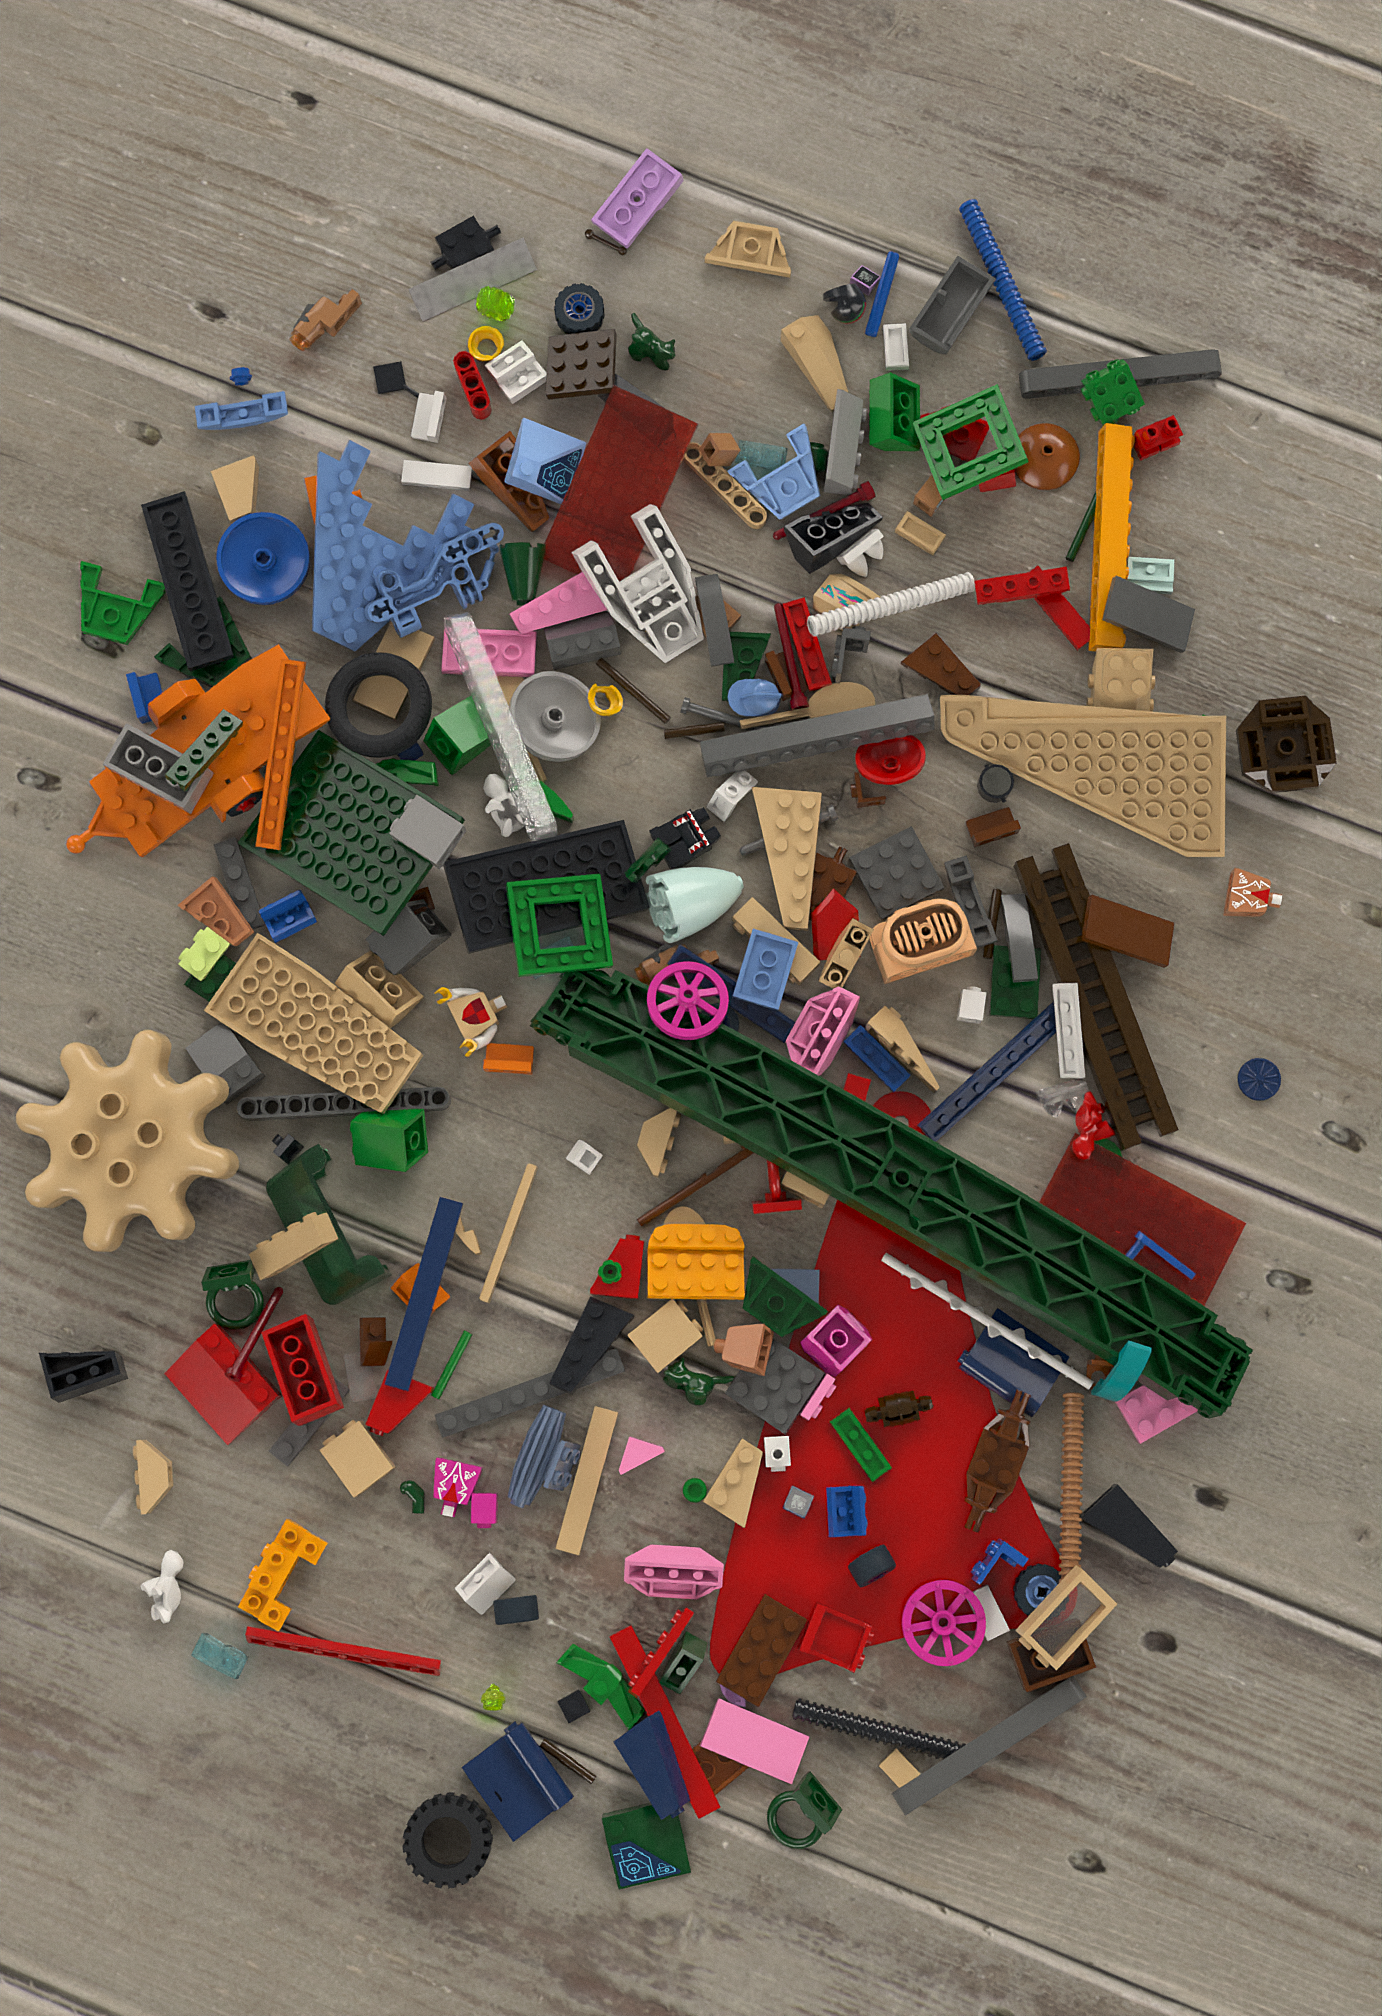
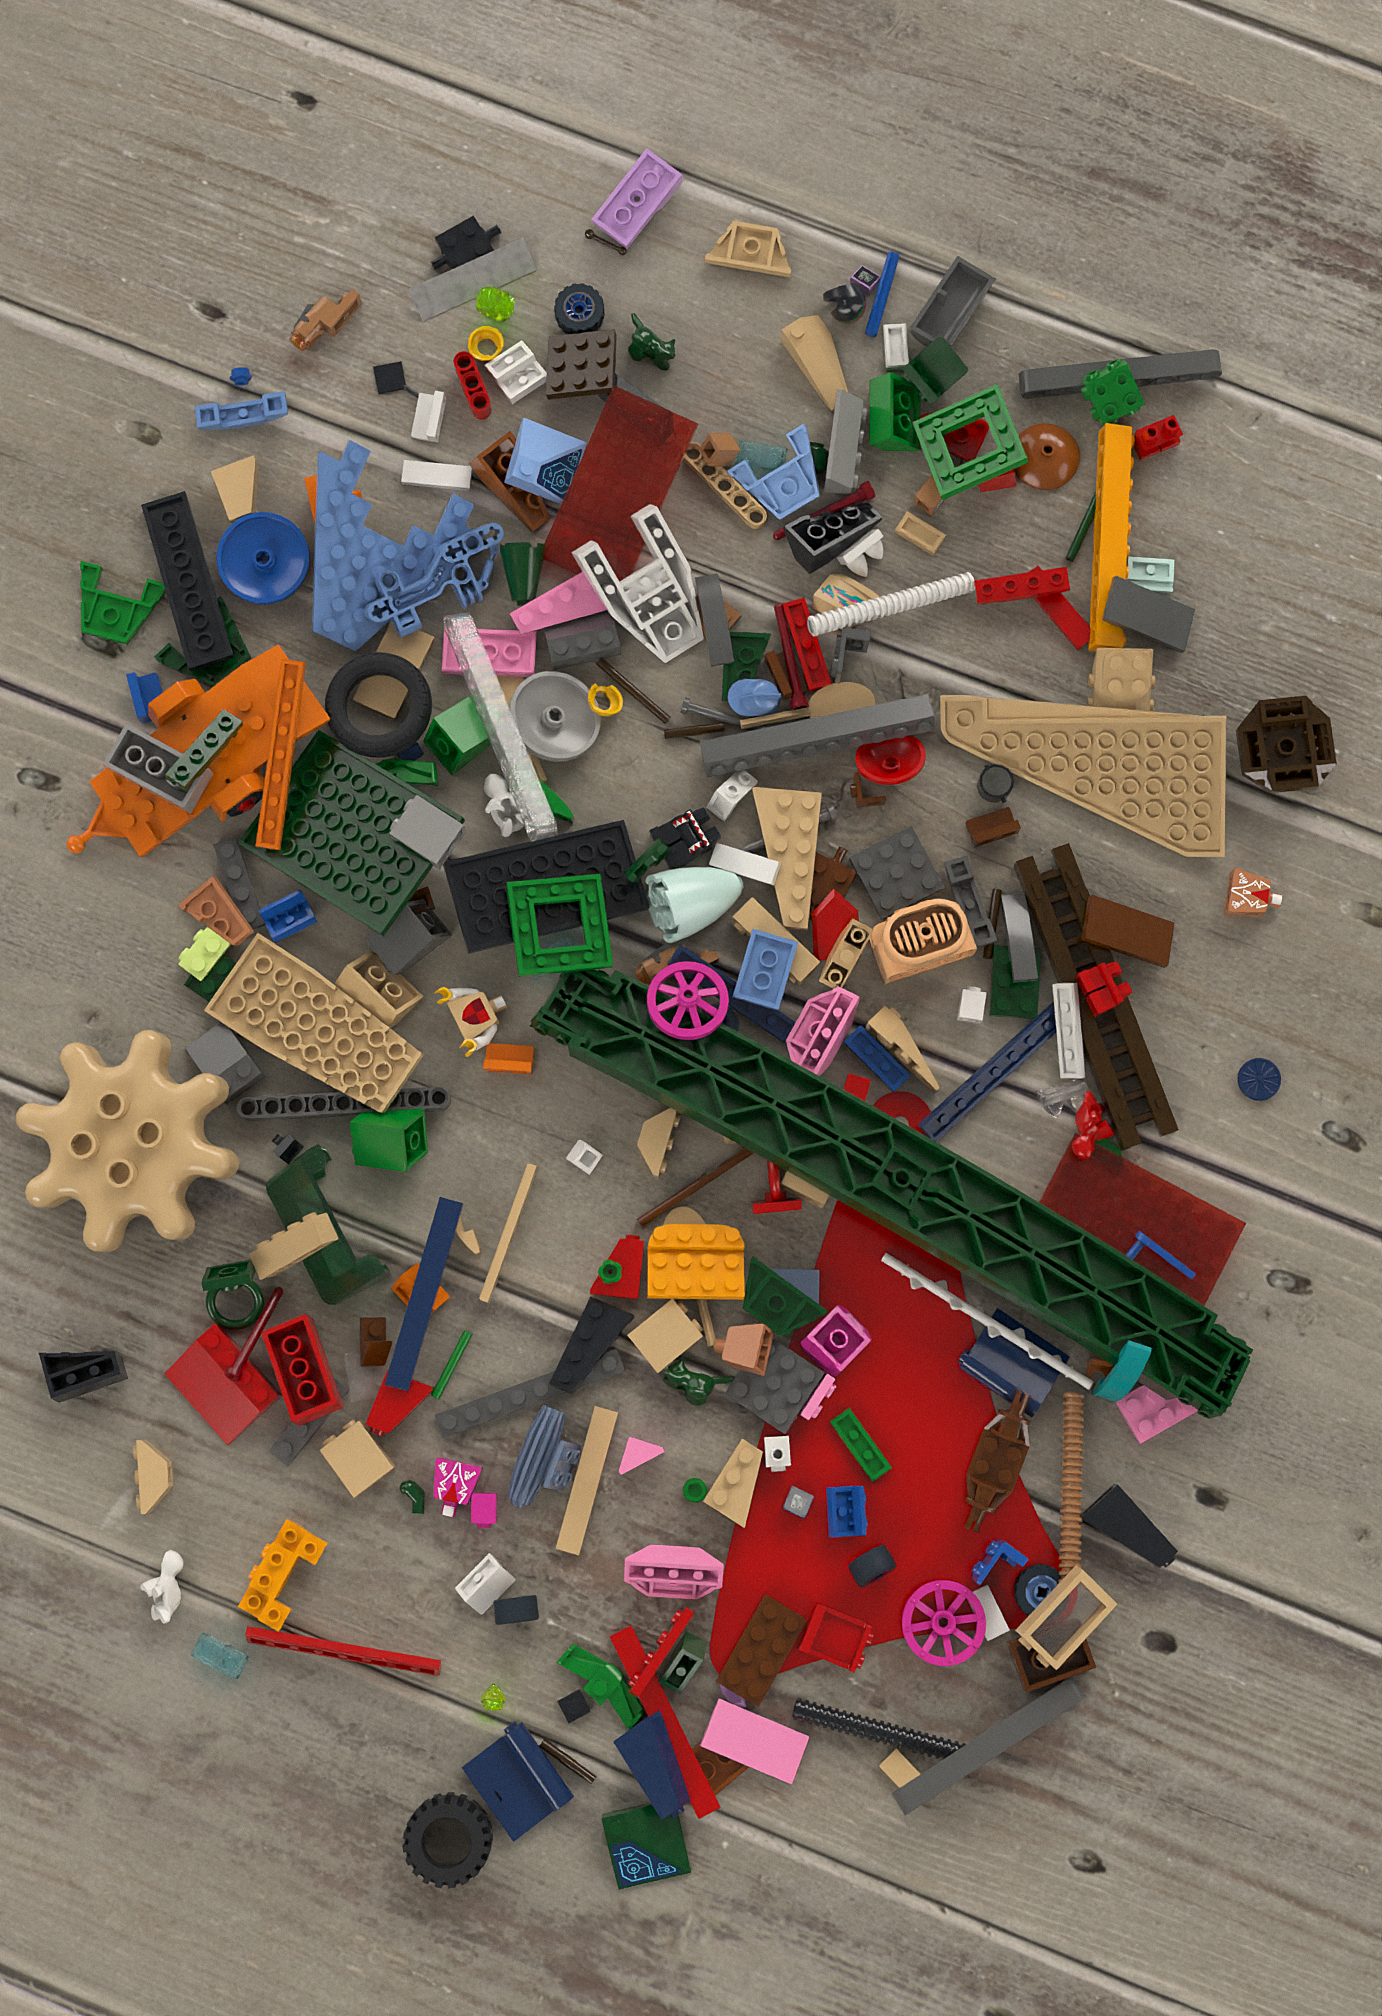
dark green tile [767,1771,843,1849] -> none
dark brown piece [864,1391,933,1427] -> none
reddish brown wing [900,633,981,695] -> none
blue piece [959,199,1047,361] -> none
none -> white tile [709,843,781,886]
none -> dark green bracket [902,336,968,404]
none -> red hips [1075,962,1133,1017]

